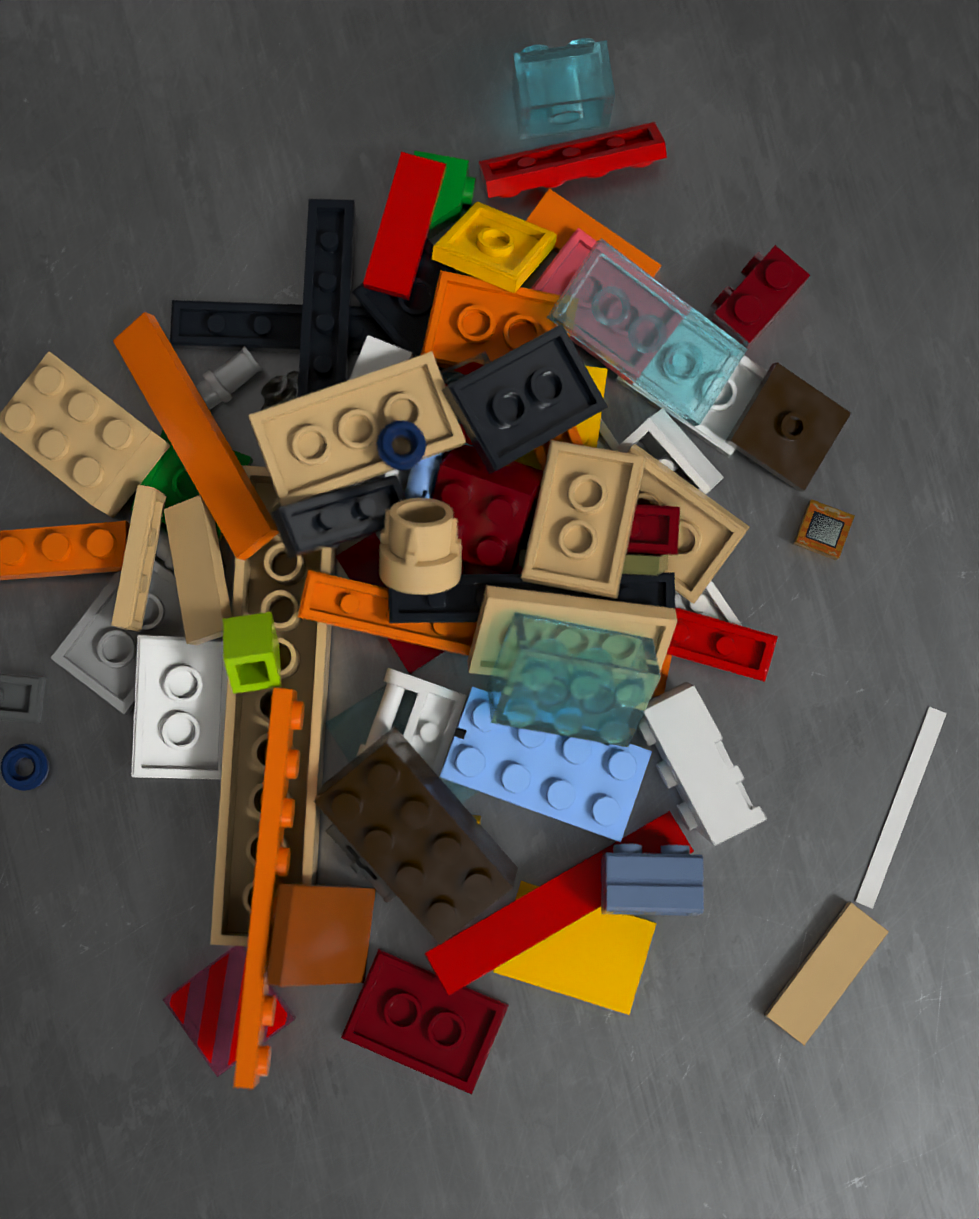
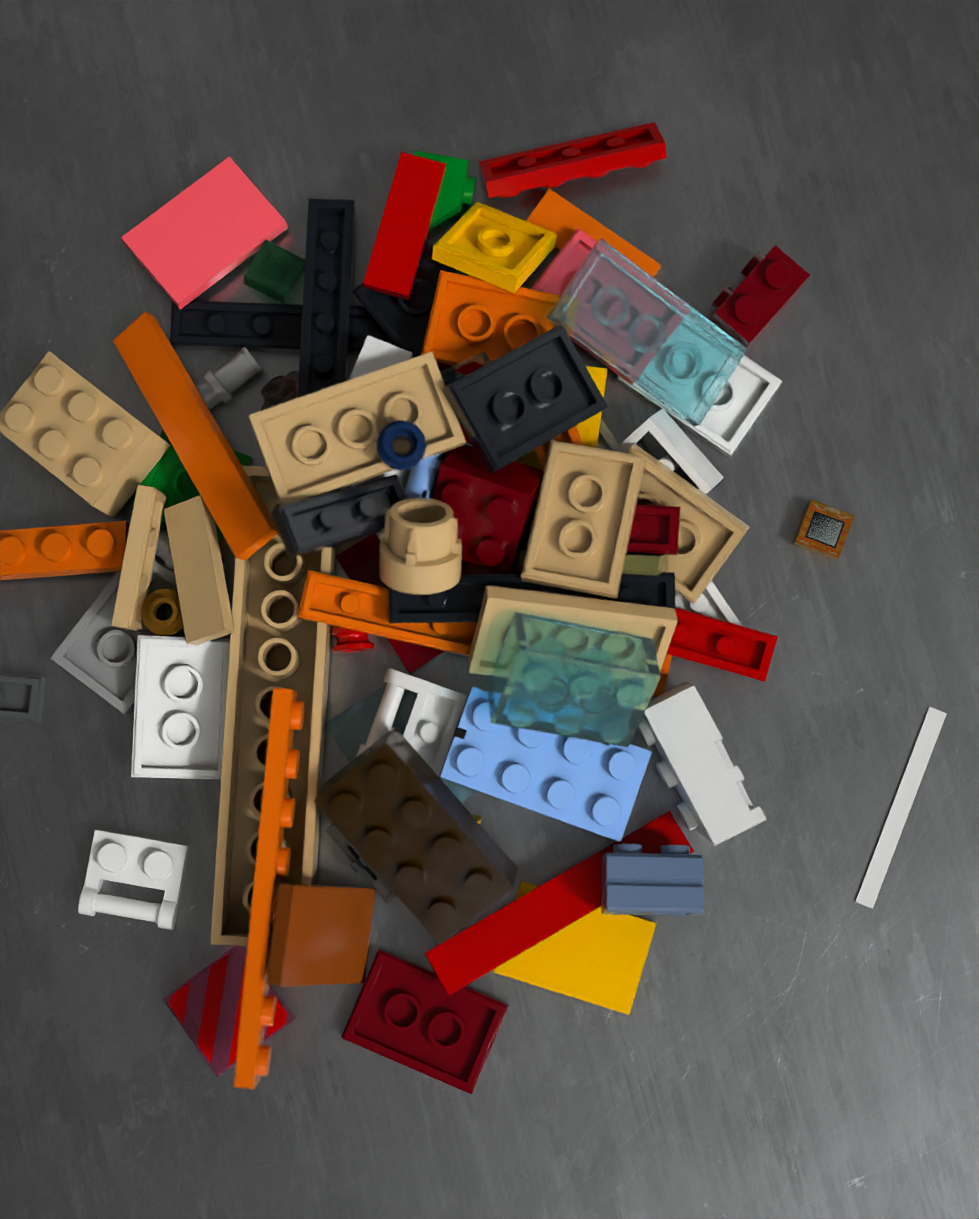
dark blue plate [1,744,49,791] -> none
lime brick [223,612,281,694] -> none
clear light blue brick [512,38,615,140] -> none
dark brown plate [725,363,851,491] -> none
tan tile [764,902,889,1046] -> none
none -> white plate [78,830,190,930]
none -> coral tile [121,157,288,310]
none -> pearl gold plate [141,589,184,636]
none -> clear green plate [243,240,305,304]
none -> red bush [331,627,374,653]

